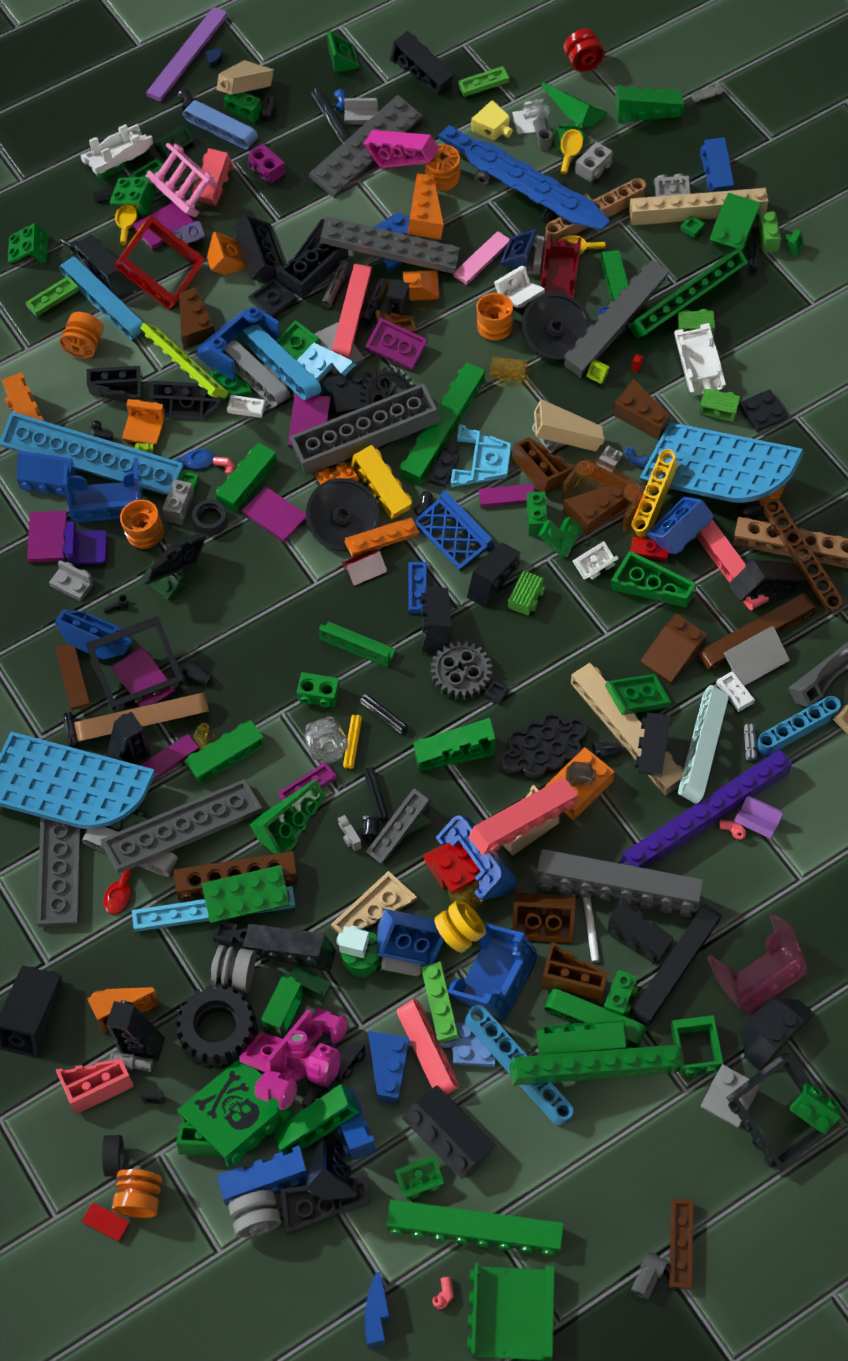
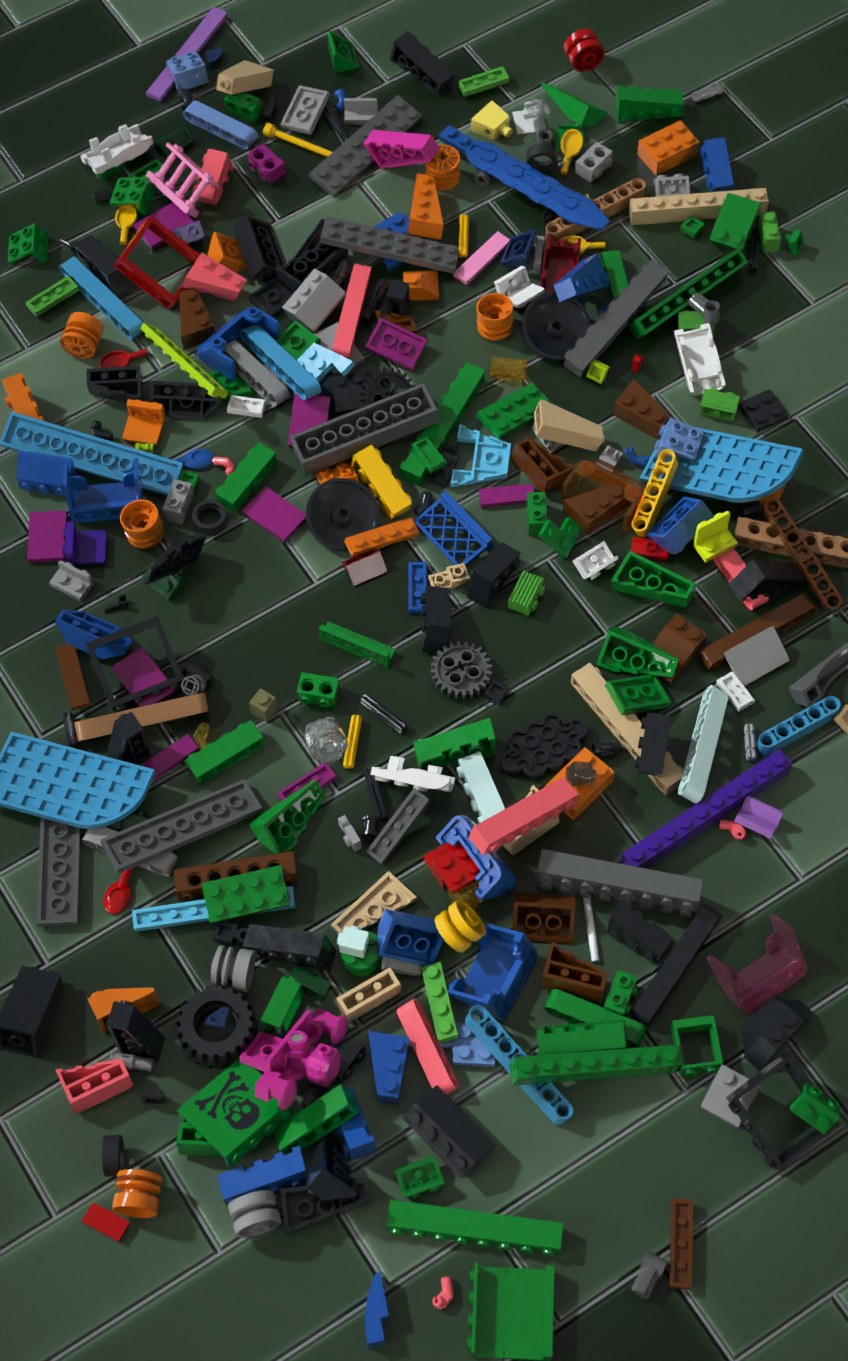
none -> red piece [99,348,148,368]
none -> medium blue bracket [166,52,209,91]
none -> dark grey wheel [181,674,206,695]
none -> coral wedge [182,253,247,302]
none -> dark blue tile [205,1007,231,1029]
none -> olive brick [249,689,278,722]
none -> yellow piece [263,123,333,157]
none -> light grey tile [280,85,330,135]
none -> light grey slope [282,269,346,333]
none -> tan brick [336,967,401,1023]
none -> white piece [371,756,455,792]
none -> green tile [411,436,446,473]
none -> tan slope [428,563,470,590]
none -> light aqua brick [456,752,505,823]
none -> yellow axle [458,214,469,258]
none -> green plate [476,383,554,440]
none -> black tyre [526,143,558,174]
none -> blue wedge [553,253,610,302]
none -> green wedge [596,626,680,677]
none -> orange brick [638,120,700,176]
none -> medium blue bracket [654,417,703,461]
none -> dark grey piece [688,292,720,325]
none -> neon yellow bracket [693,511,738,563]

